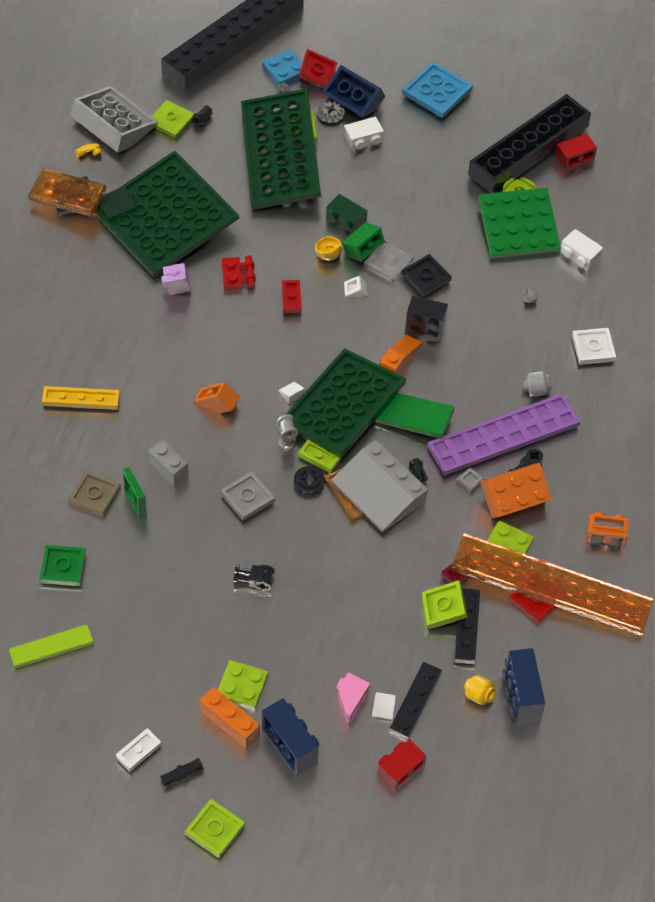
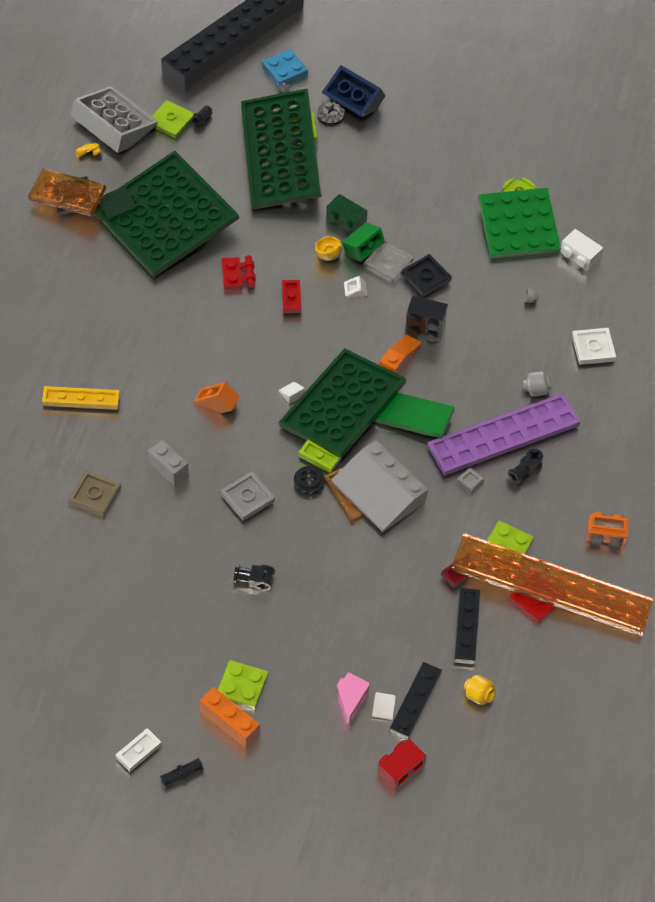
lime tile [9,624,94,669] -> none
green plate [40,545,86,586] -> none
green tile [122,467,147,520] -> none
lavender head [161,263,191,295] -> none
lime plate [184,799,245,858] -> none
dark blue brick [262,698,319,777] -> none
light grey connector [277,414,298,450] -> none
red plate [298,49,338,88] -> none
white brick [344,117,384,151] -> none
dark azure plate [402,62,473,118] -> none
black pin [409,458,428,483] -> none
lime plate [422,580,468,629] -> none
black brick [468,94,591,193] -> none
orange brick [480,463,552,518] -> none
dark blue brick [502,648,546,725] -> none
red brick [555,133,597,170] -> none

